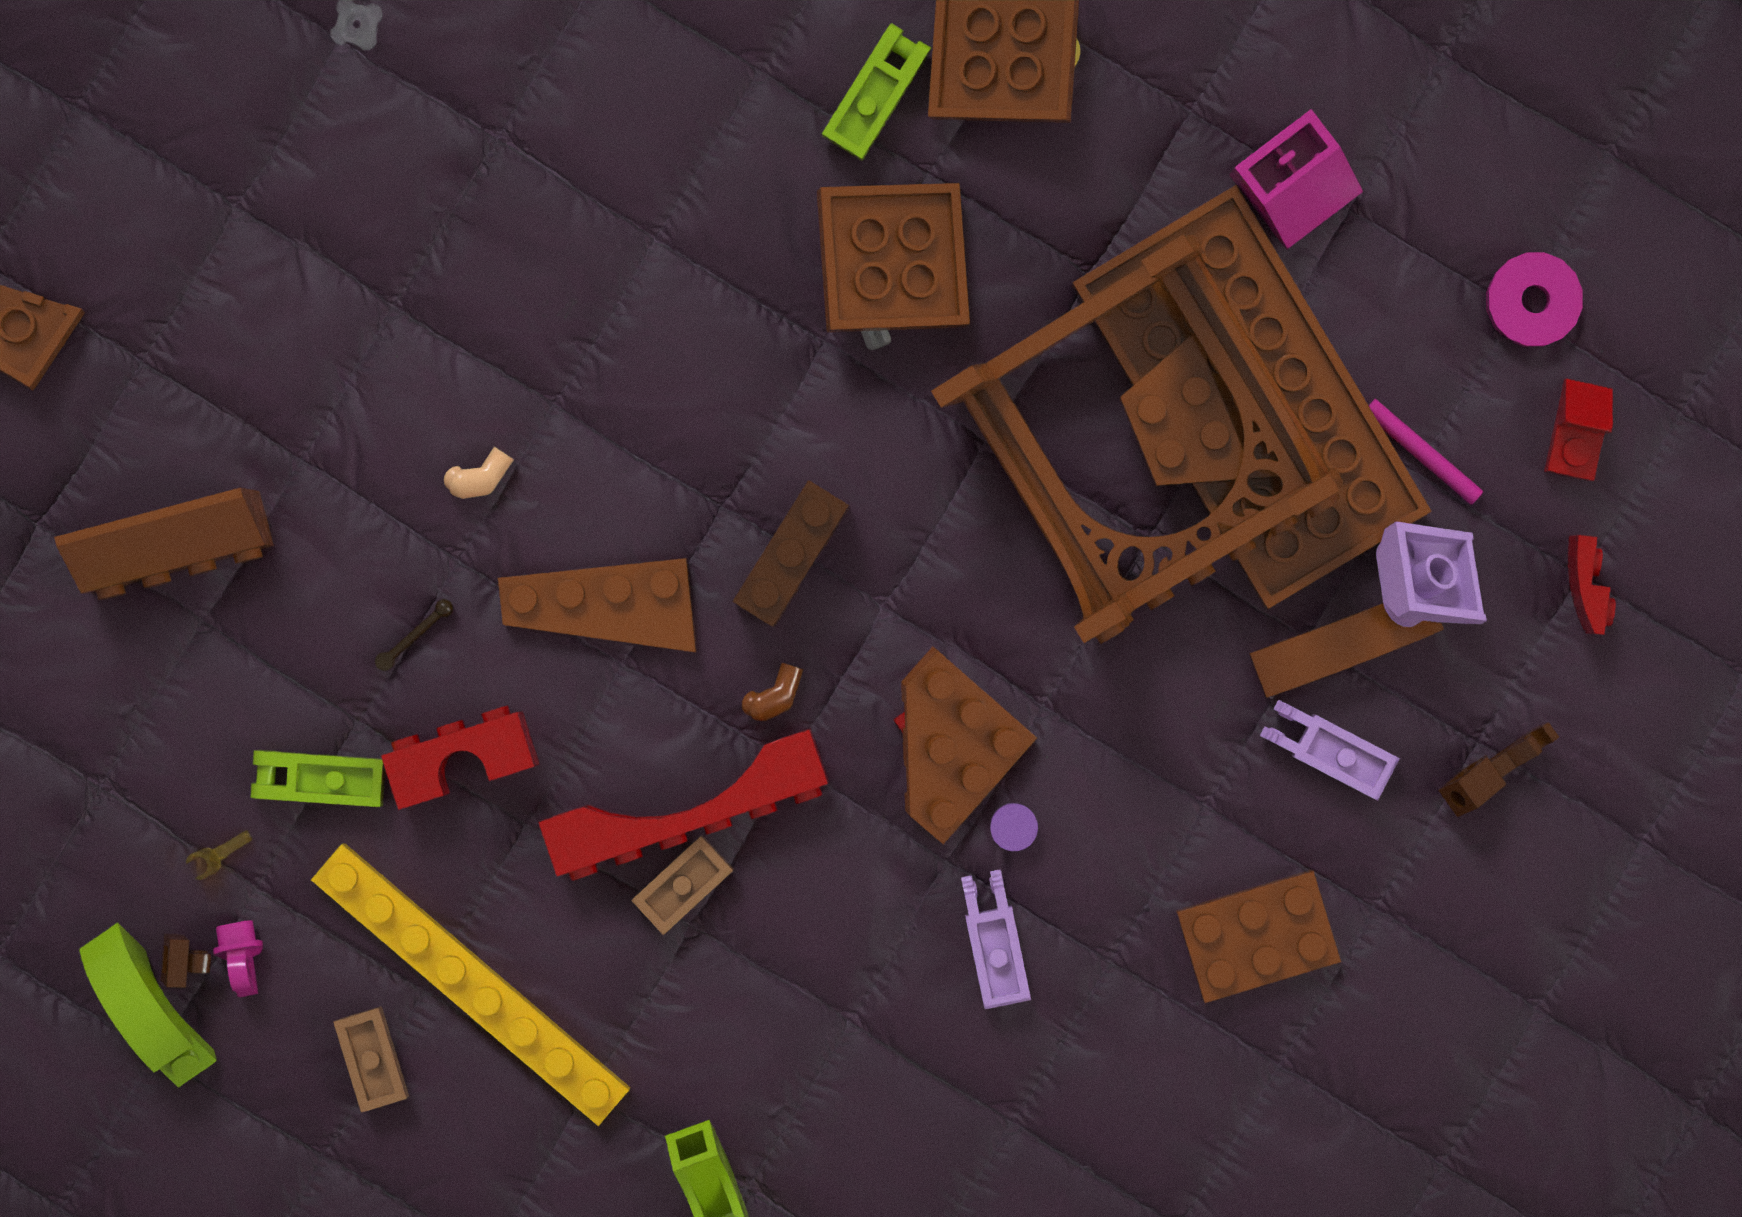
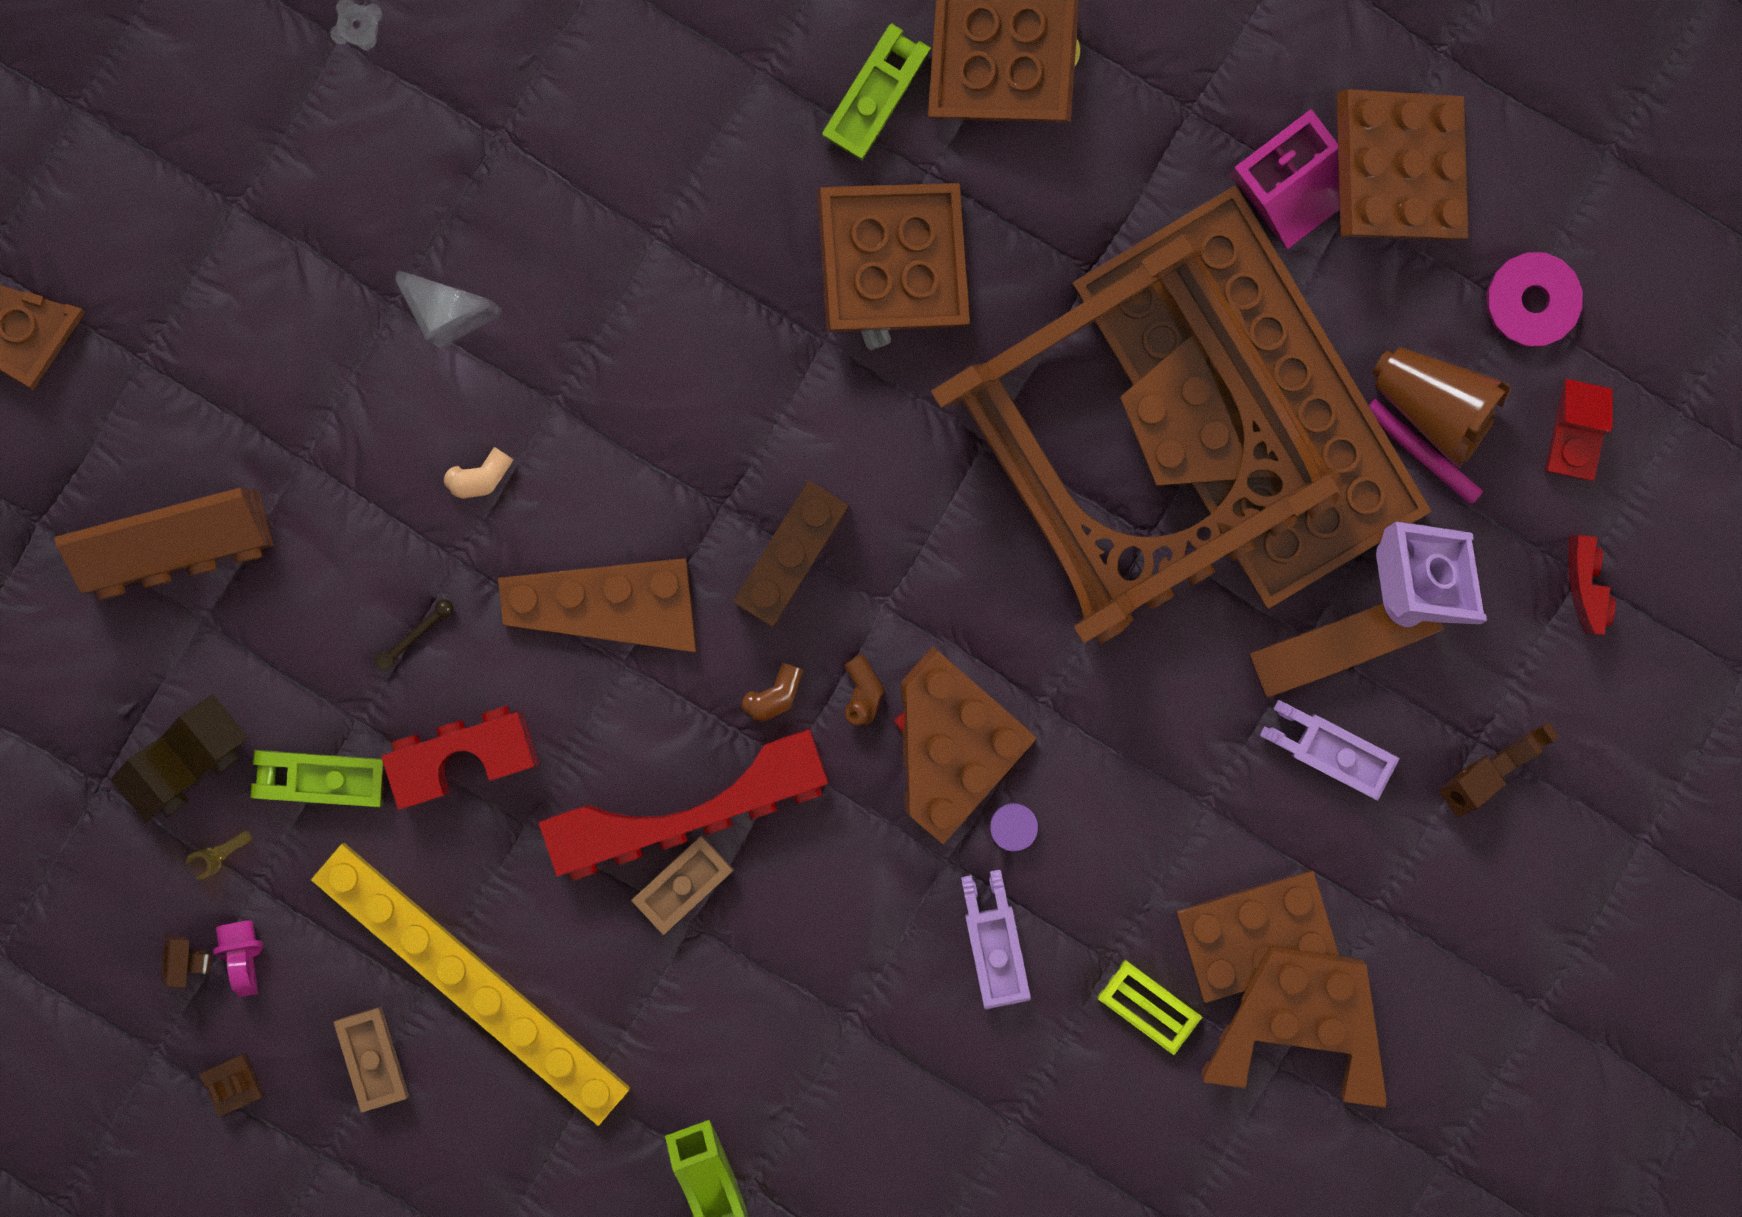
lime arch [79,923,217,1088] -> none
none -> dark brown brick [110,694,249,823]
none -> reddish brown tile [199,1053,265,1117]
none -> clear slope [395,270,502,348]
none -> dark orange arm [844,654,884,726]
none -> neon yellow tile [1097,960,1202,1055]
none -> dark orange wing [1201,946,1387,1108]
none -> dark orange plate [1336,89,1468,241]
none -> dark orange cone [1372,347,1512,468]

